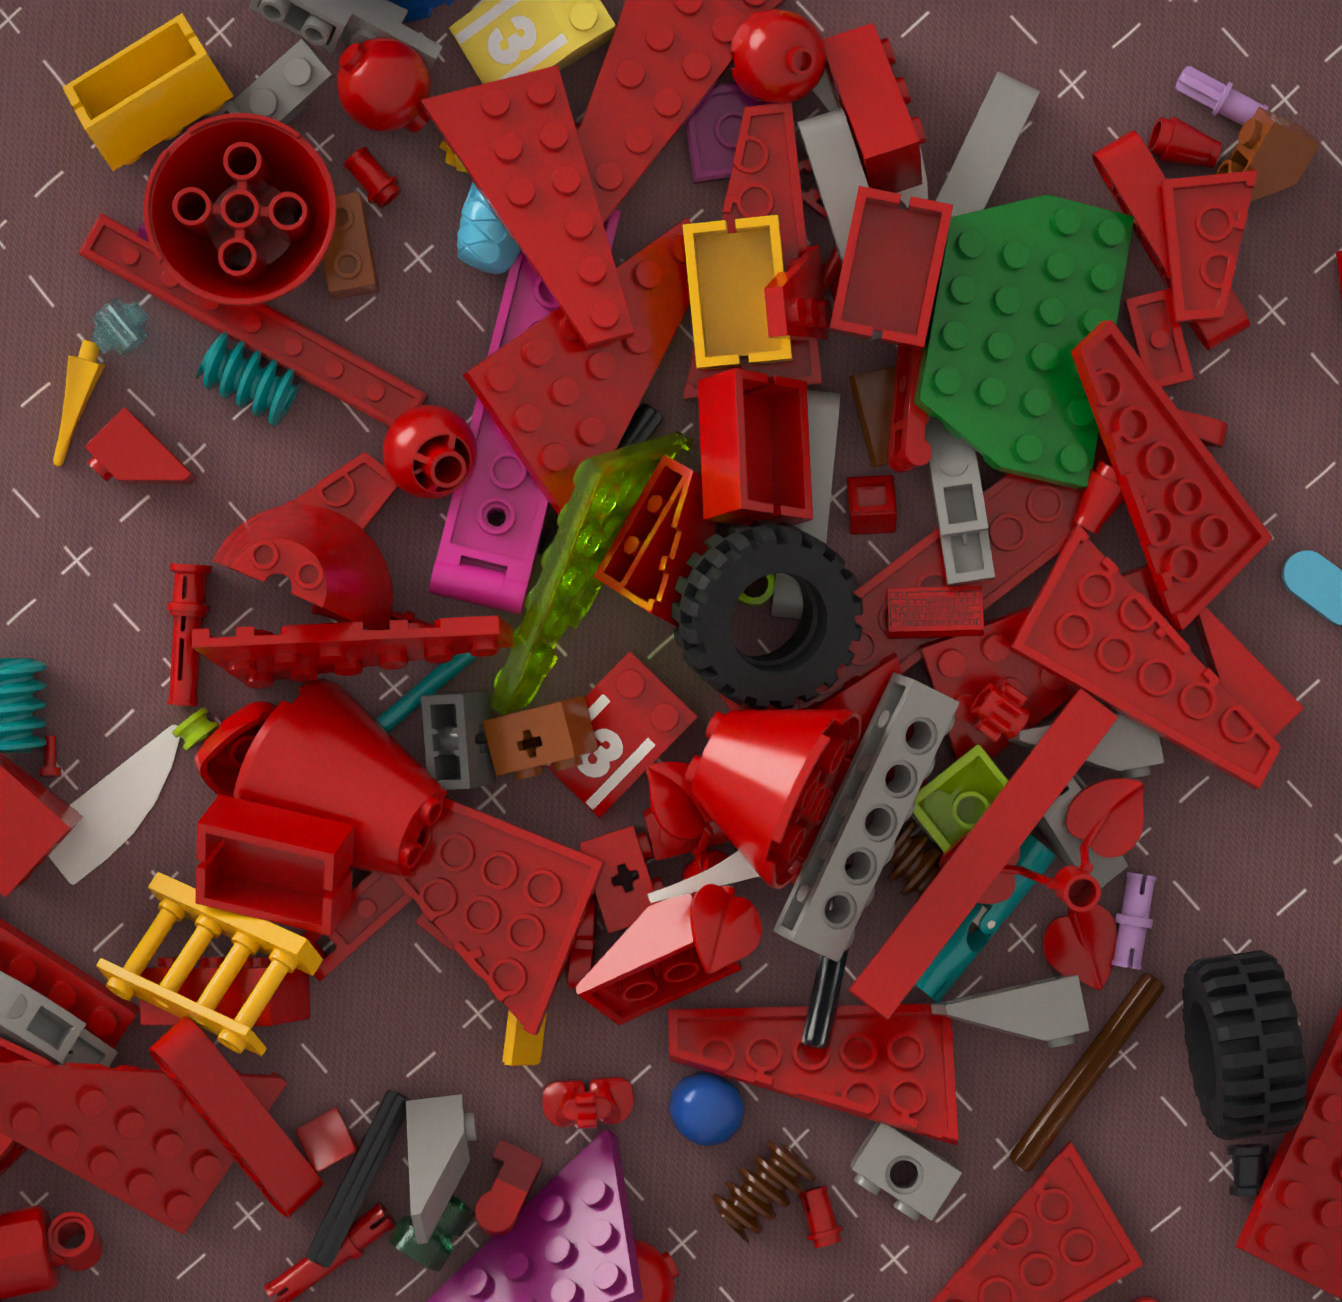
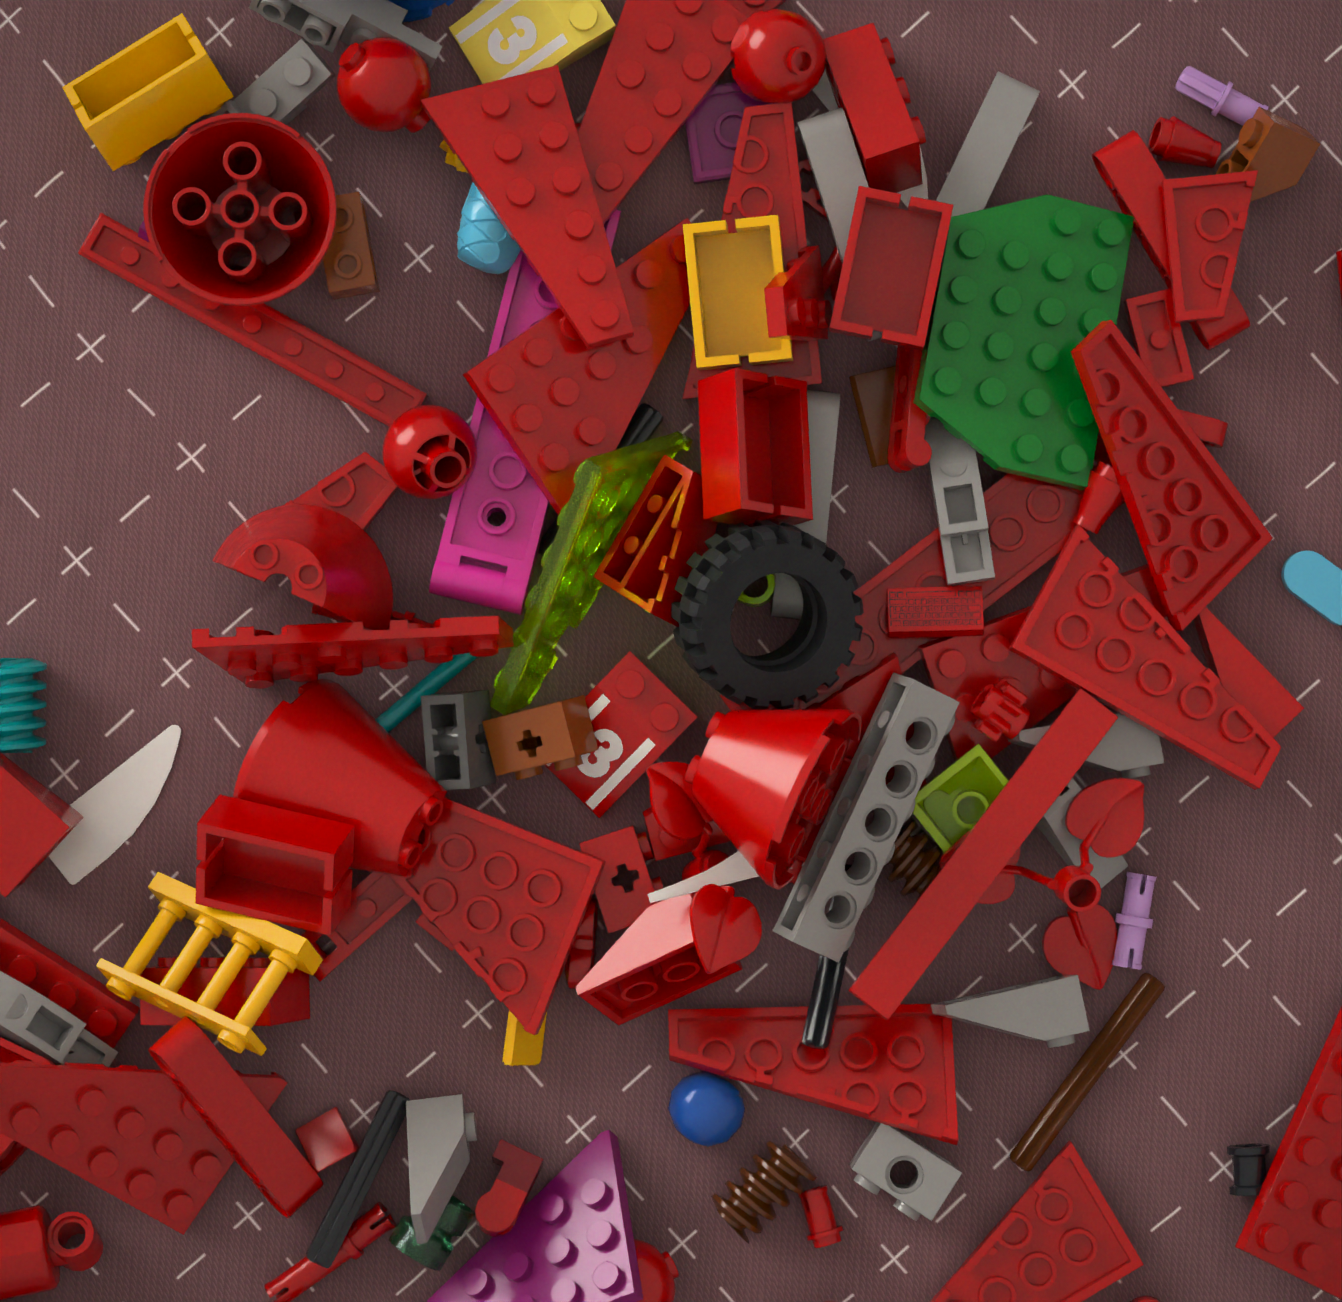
red piece [39,736,61,778] -> none
yellow piece [53,339,105,466] -> none
red slope [84,407,197,484] -> none
clear light blue gear [90,298,150,357] -> none
red pin [167,563,213,706] -> none
lime bush [172,707,220,751] -> none
red piece [194,701,277,797] -> none
teal piece [196,331,302,427] -> none
red pin [343,147,402,208] -> none
red piece [543,1076,634,1129] -> none
red slope [846,475,897,535] -> none
teal piece [915,834,1057,1003] -> none
black tyre [1182,950,1307,1140] -> none

